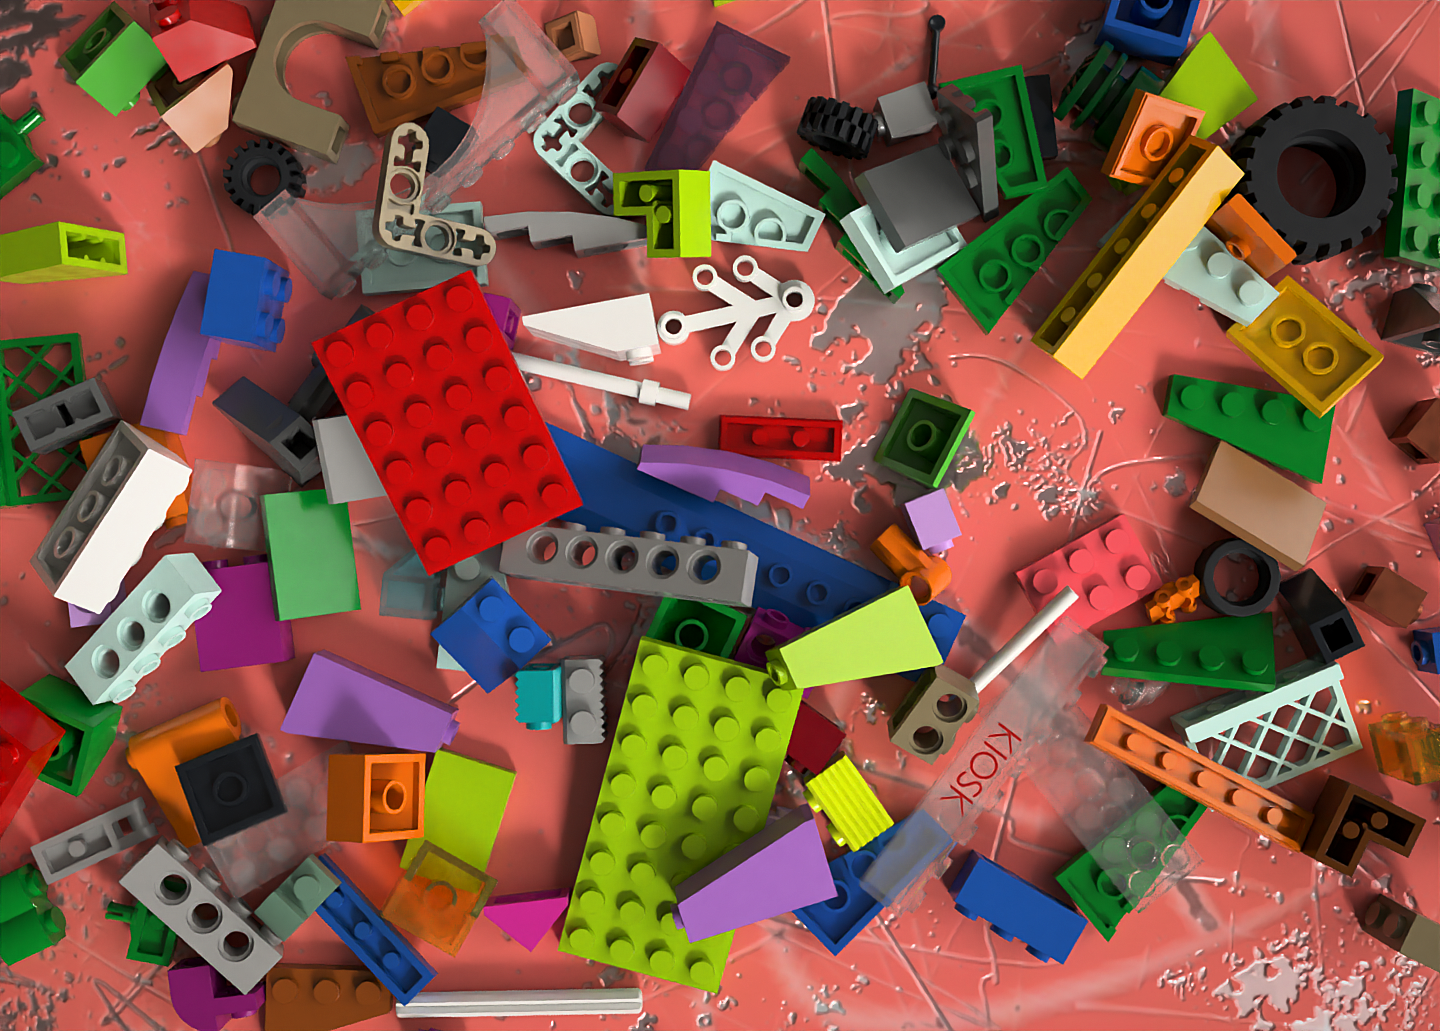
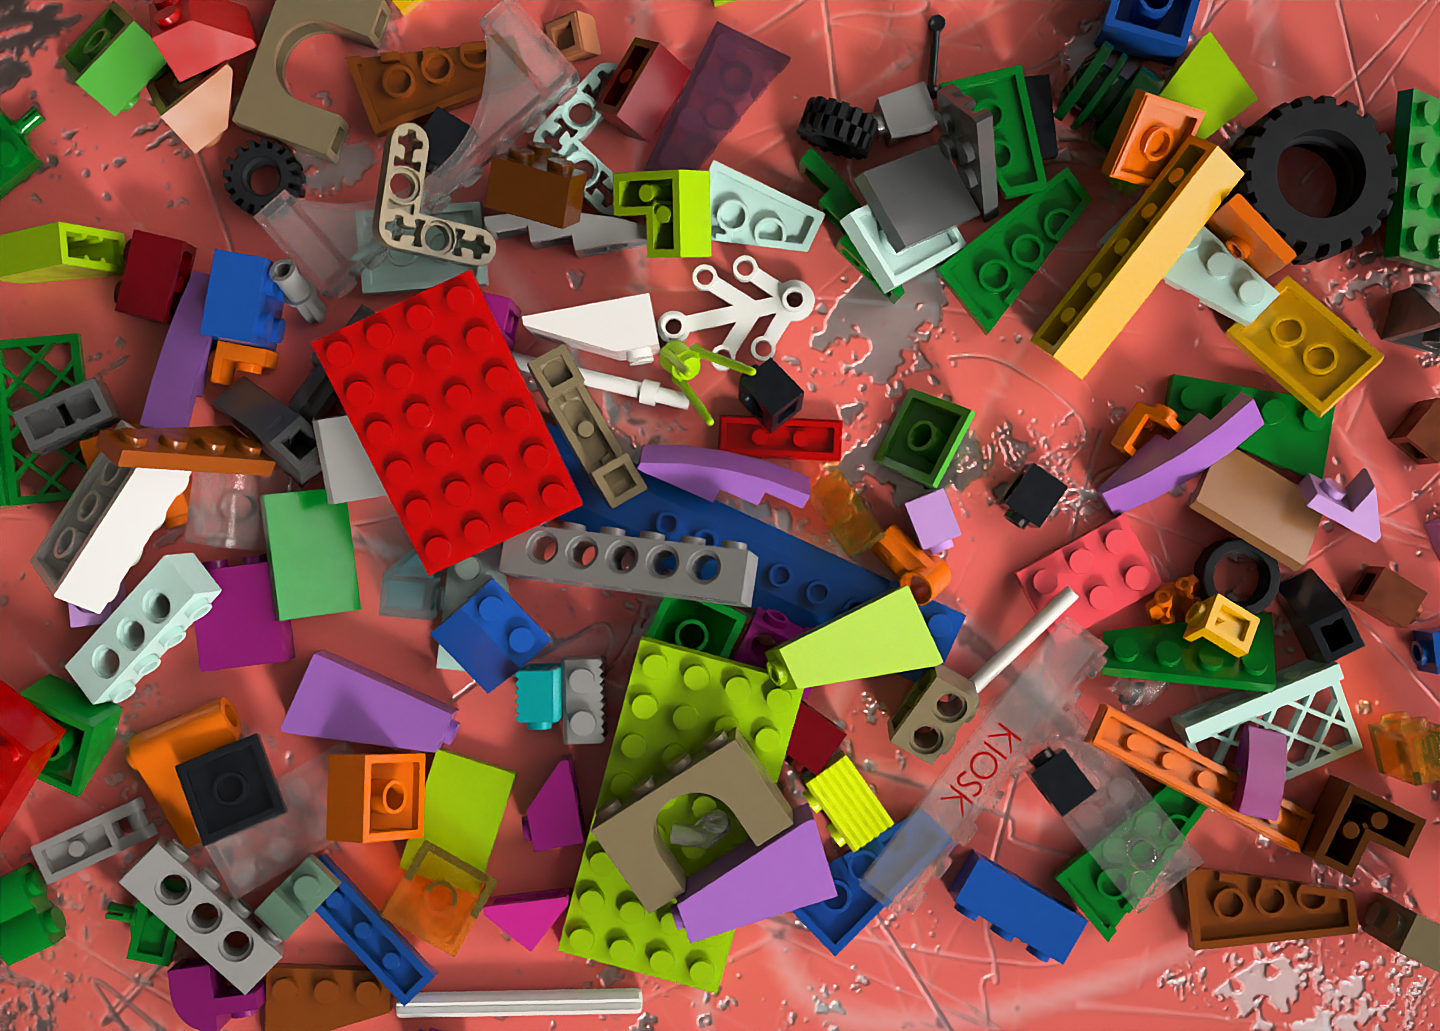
none -> dark orange wing [95,425,276,476]
none -> dark red brick [114,229,197,325]
none -> orange bracket [208,340,279,386]
none -> light grey axle [269,258,327,324]
none -> reddish brown brick [485,141,588,229]
none -> magenta slope [522,754,587,852]
none -> dark tan slope [527,344,648,510]
none -> dark tan arch [591,727,793,914]
none -> lime plant [659,340,756,426]
none -> clear arm [670,809,730,848]
none -> black brick [738,357,804,434]
none -> clear yellow plate [809,468,887,560]
none -> black brick [998,463,1068,530]
none -> black brick [1025,746,1096,817]
none -> medium lavender slope [1097,392,1265,516]
none -> orange bracket [1111,401,1183,460]
none -> dark orange wing [1180,864,1359,951]
none -> yellow bracket [1183,593,1260,658]
none -> magenta slope [1231,724,1287,822]
none -> lavender slope [1298,468,1381,543]

